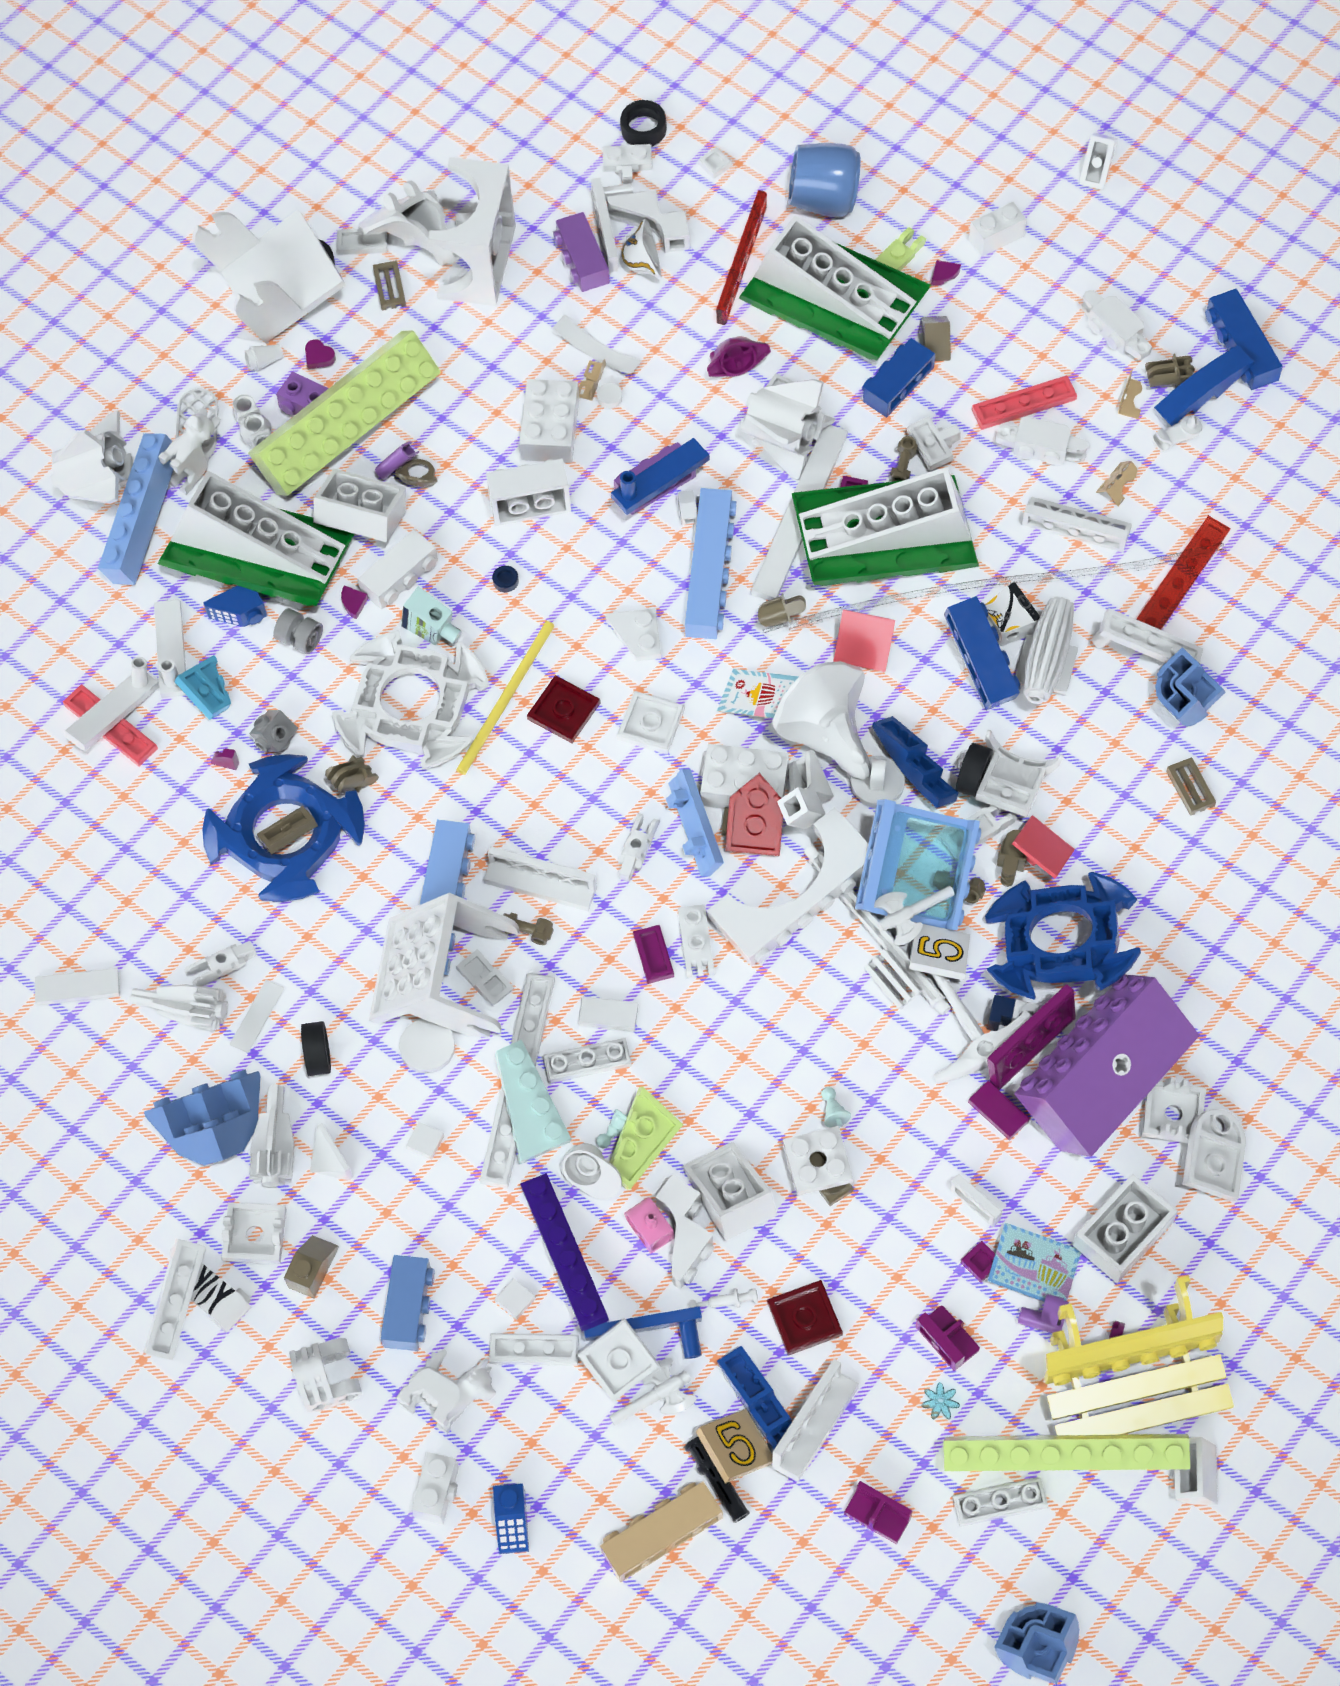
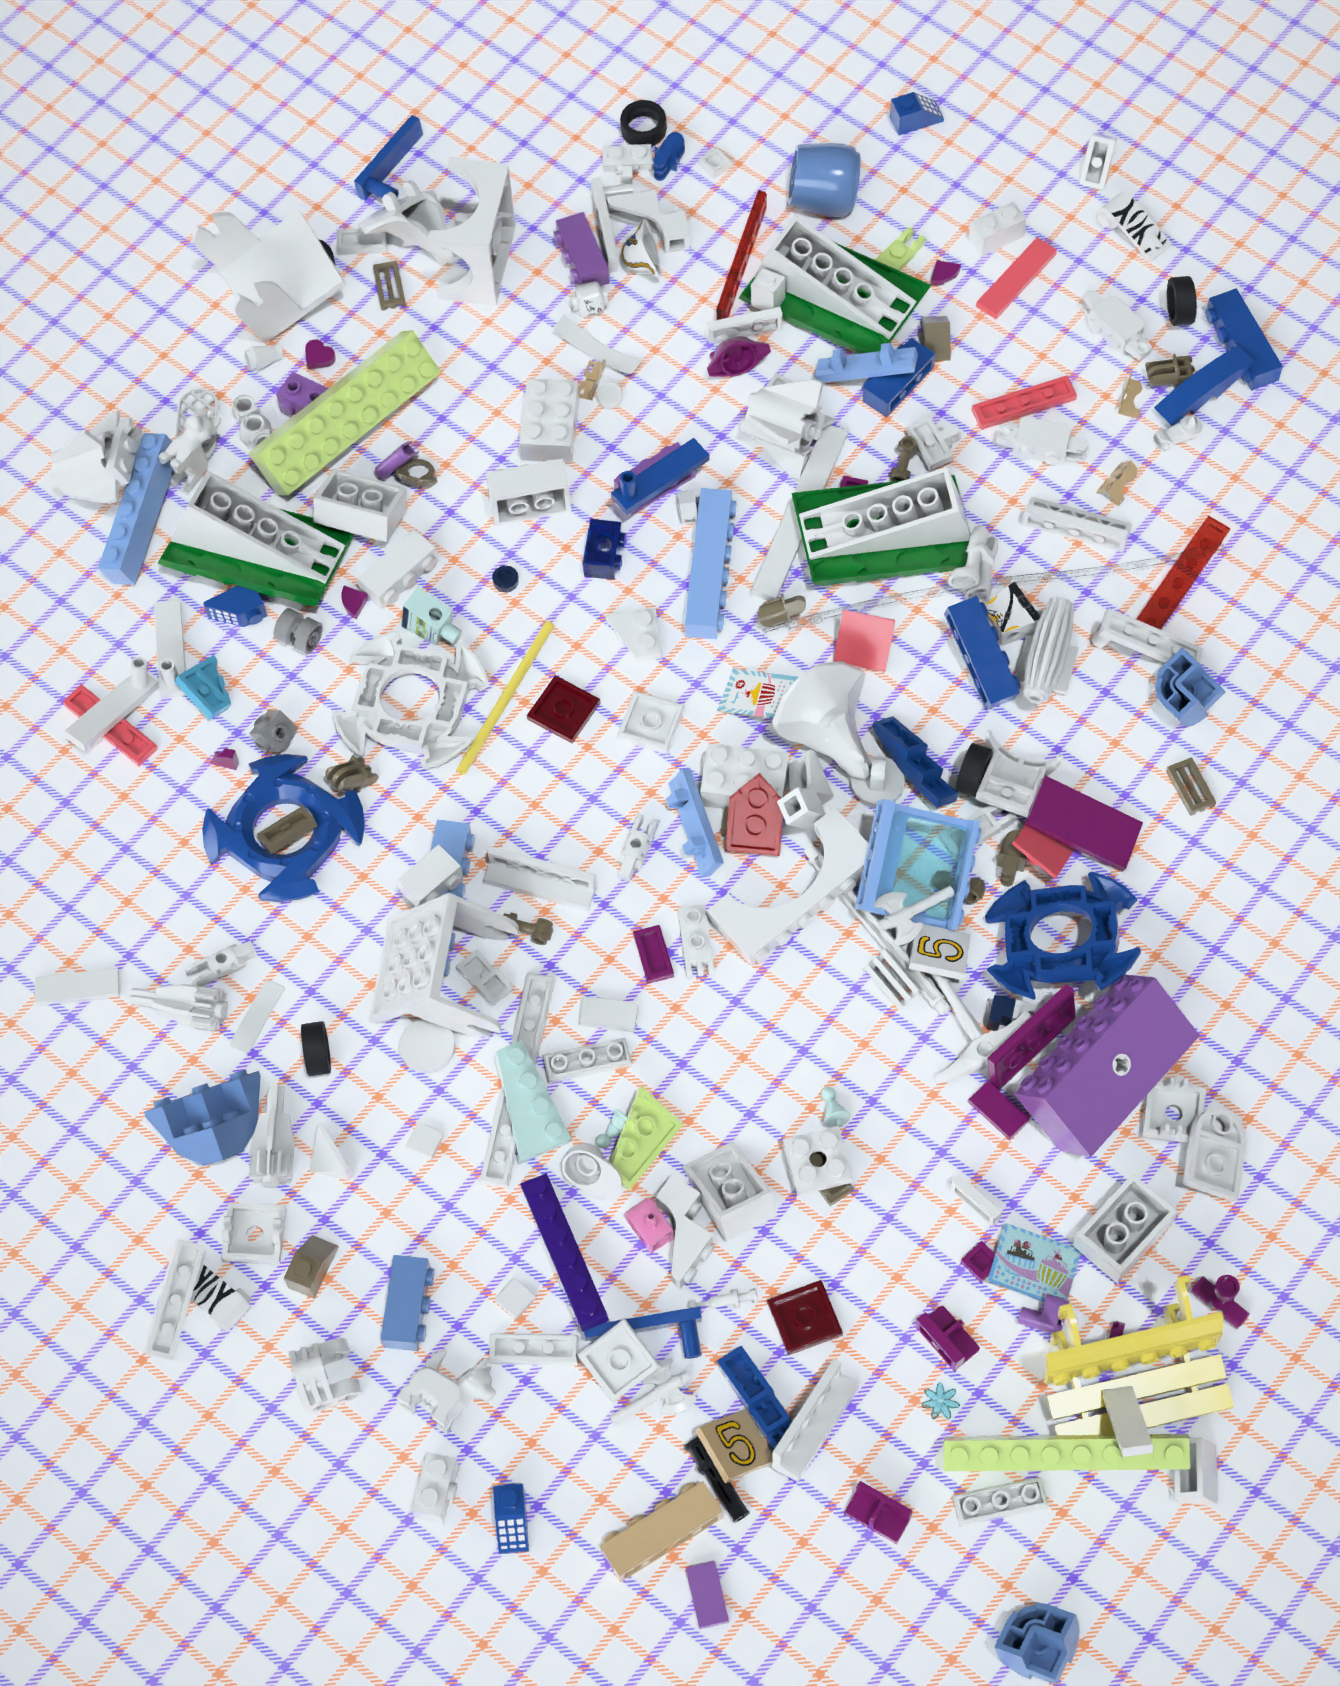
none -> white hinge [106,416,143,486]
none -> blue piece [354,115,424,201]
none -> white brick [397,844,463,906]
none -> white head [570,281,608,317]
none -> clear blue brick [582,518,627,580]
none -> blue arm [653,132,685,181]
none -> medium lavender tile [686,1561,729,1630]
none -> white tile [706,307,782,344]
none -> white brick [751,268,785,310]
none -> light blue hinge [814,343,918,383]
none -> blue slope [890,92,944,136]
none -> white piece [948,525,999,604]
none -> coral tile [976,237,1057,319]
none -> magenta tile [1024,775,1143,872]
none -> white door [1098,191,1172,263]
none -> white tile [1103,1386,1153,1457]
none -> black tyre [1166,276,1197,326]
none -> magenta bar [1190,1274,1250,1330]

